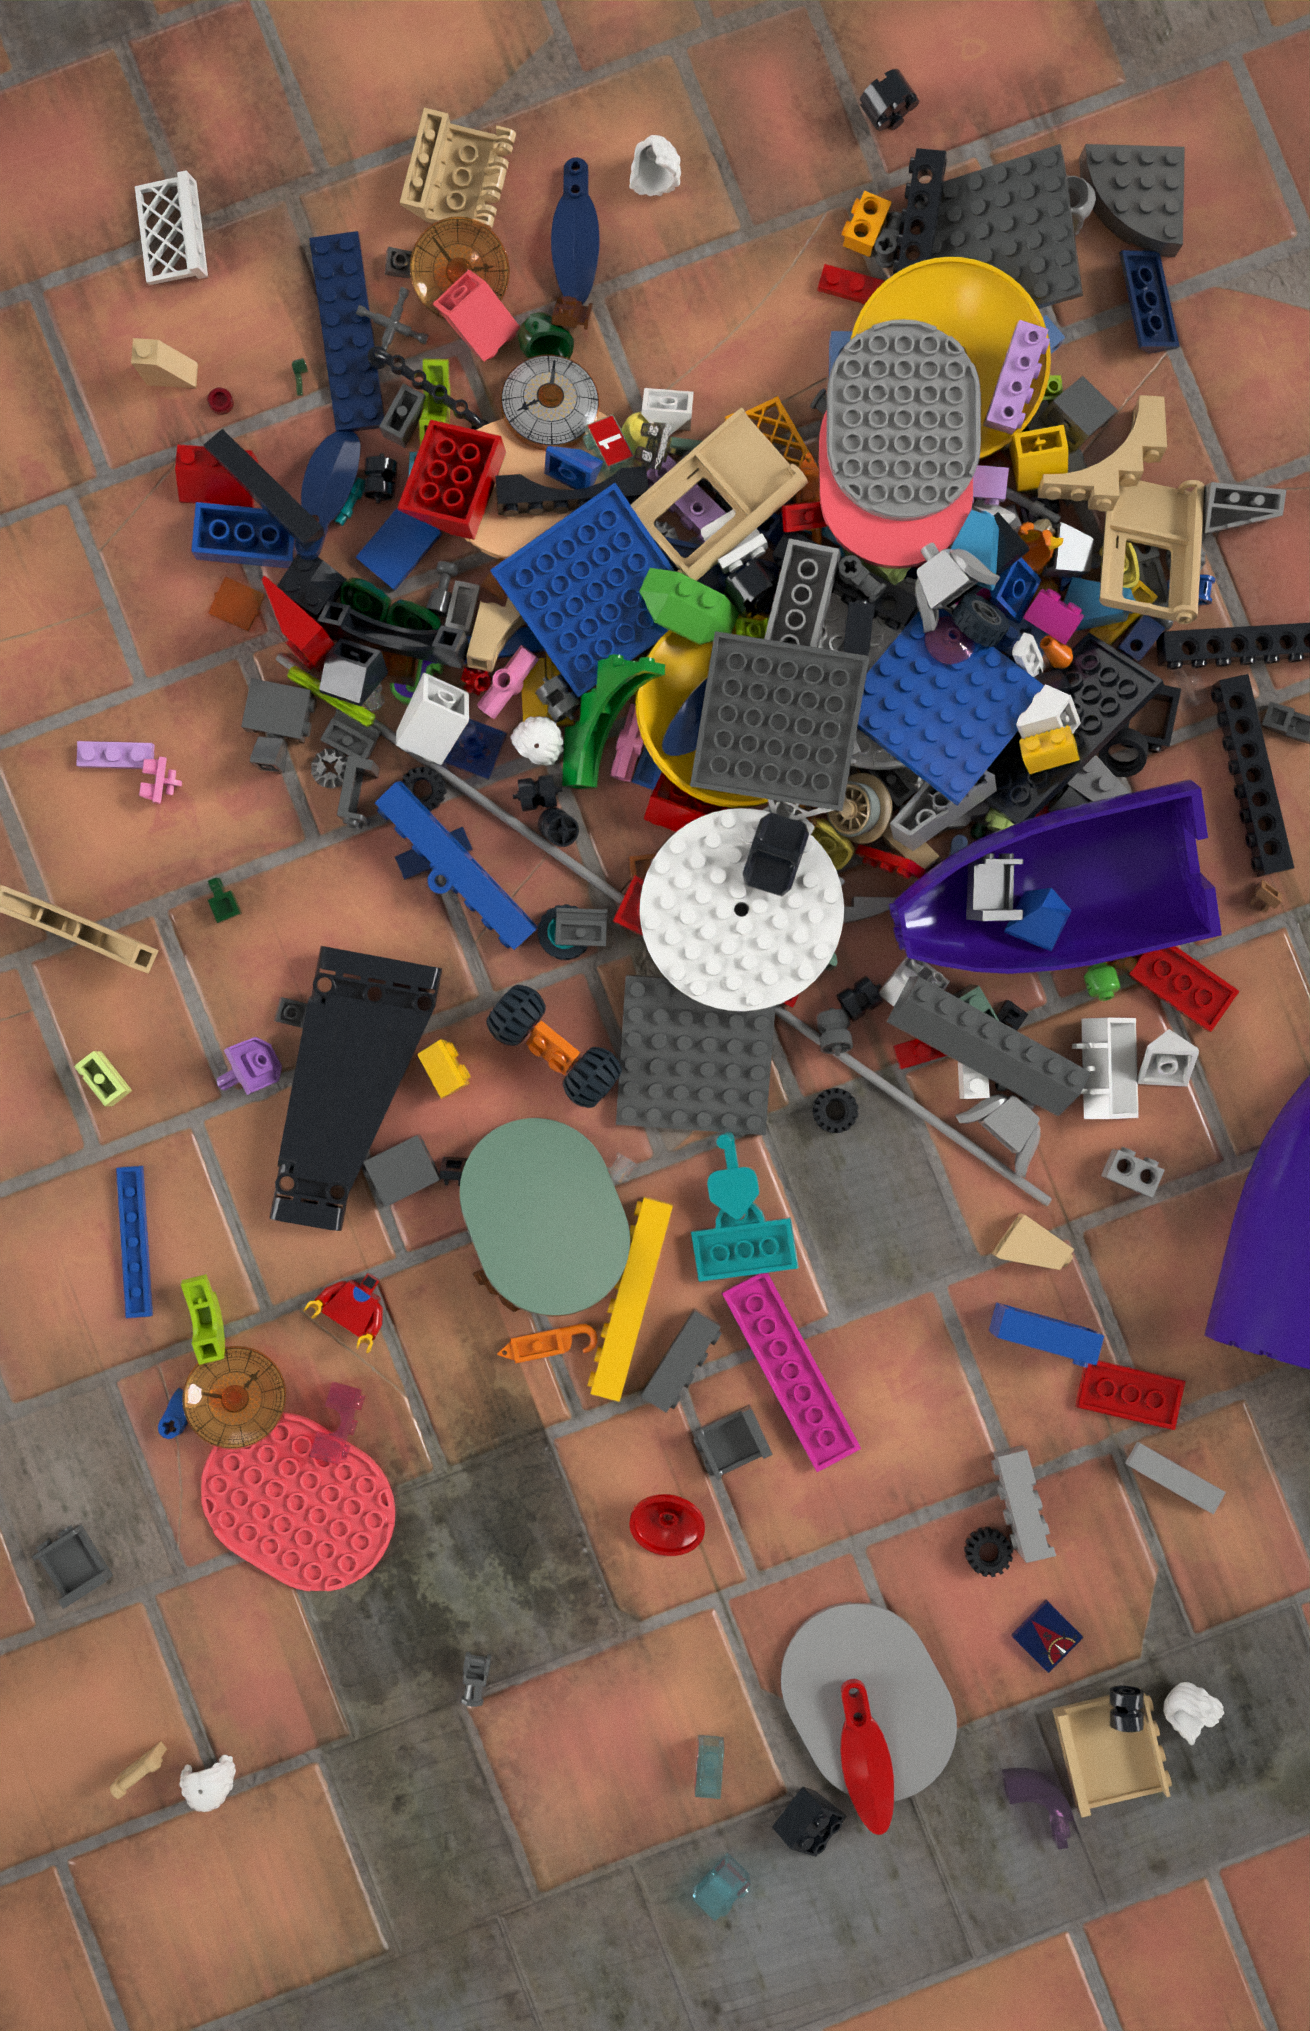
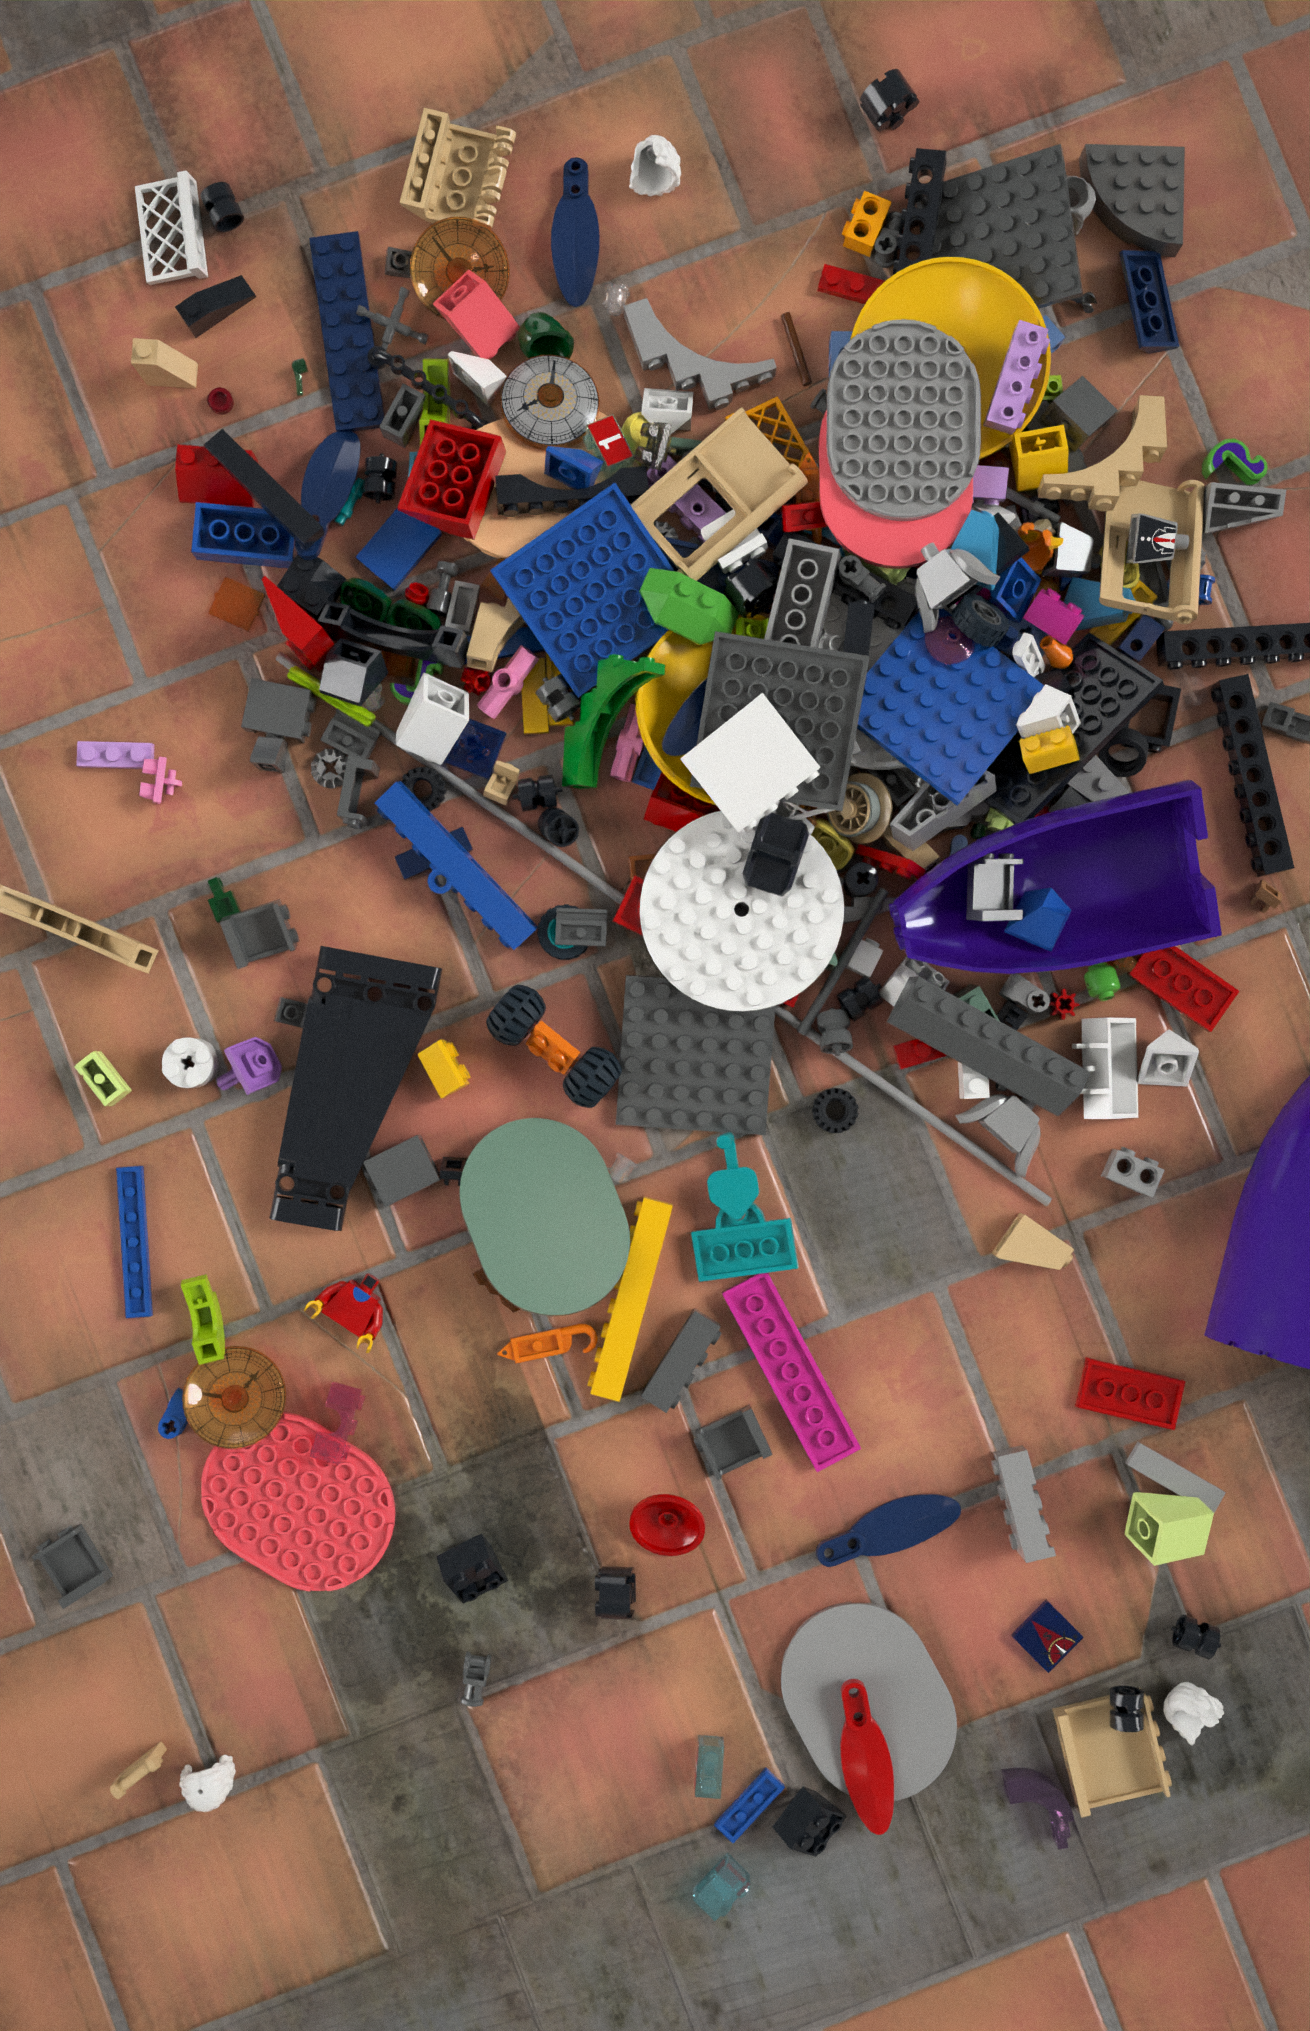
white hair [510,716,564,766] -> none
reddish brown plate [552,296,593,330] -> none
black tyre [964,1527,1013,1577] -> none
blue brick [989,1302,1104,1367] -> none
none -> white brick [162,1038,219,1088]
none -> black slope [175,275,256,338]
none -> black wheel [200,182,244,232]
none -> dark grey panel [220,899,299,969]
none -> red plate [404,582,429,605]
none -> black slope [436,1533,508,1604]
none -> white slope [448,351,507,407]
none -> tan bracket [483,760,520,805]
none -> black brick [595,1566,636,1620]
none -> clear brick [602,282,630,316]
none -> light grey arch [623,298,777,410]
none -> white panel [681,693,820,832]
none -> blue tile [714,1768,785,1843]
none -> reddish brown bar [781,312,812,386]
none -> dark grey bar [797,887,889,1036]
none -> dark blue plant [816,1494,961,1567]
none -> black piece [843,862,879,898]
none -> white brick [845,938,884,978]
none -> light grey piece [999,973,1050,1014]
none -> red gear [1049,989,1080,1020]
none -> dark grey hand [1070,292,1097,313]
none -> yellowish green slope [1124,1492,1214,1566]
none -> torso [1126,513,1189,563]
none -> black wheel [1171,1614,1221,1660]
none -> bright green animal [1202,438,1268,485]

